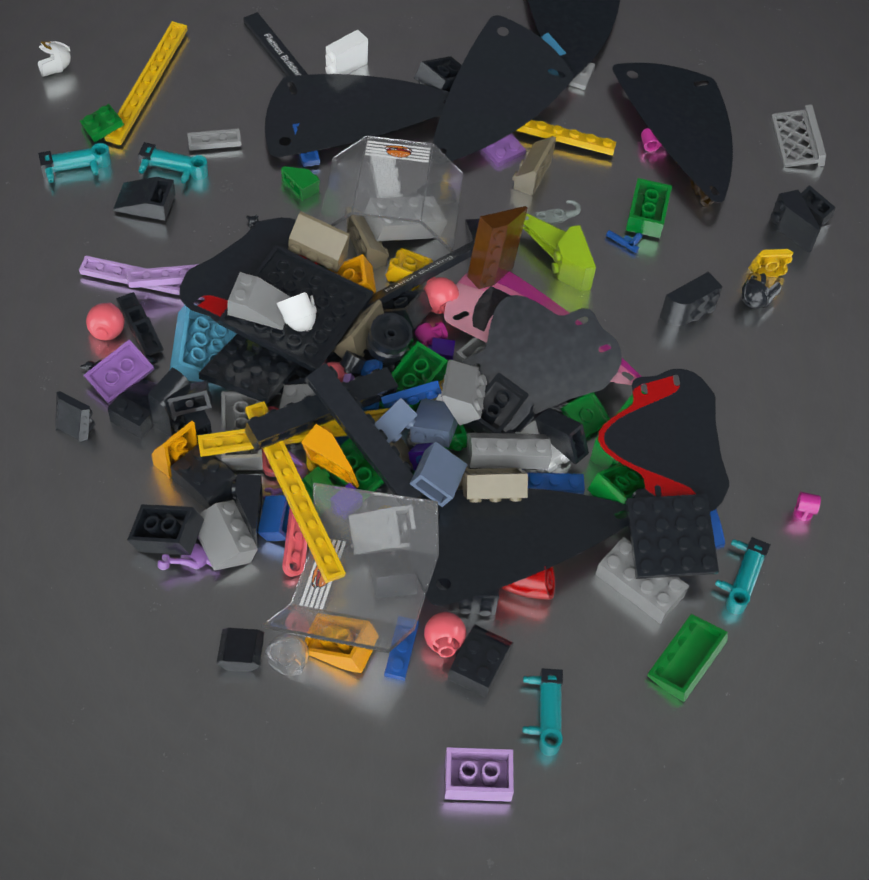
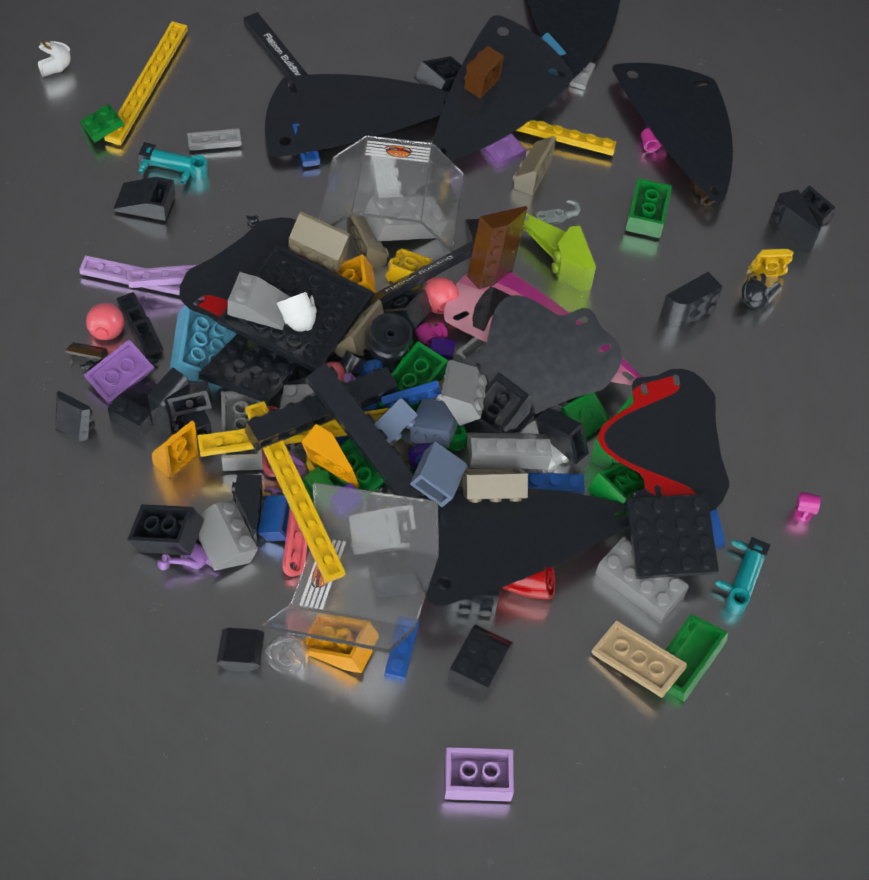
teal piece [38,143,111,183] -> none
black brick [170,444,237,509] -> none
green slope [281,166,320,201] -> none
white brick [325,30,368,74] -> none
coral brick [424,612,466,658] -> none
teal piece [522,668,563,756] -> none
blue hose [606,230,642,253] -> none
light grey fence [771,105,826,168] -> none
none -> dark brown tile [65,342,108,360]
none -> reddish brown brick [464,46,504,99]
none -> tan plate [592,621,687,698]

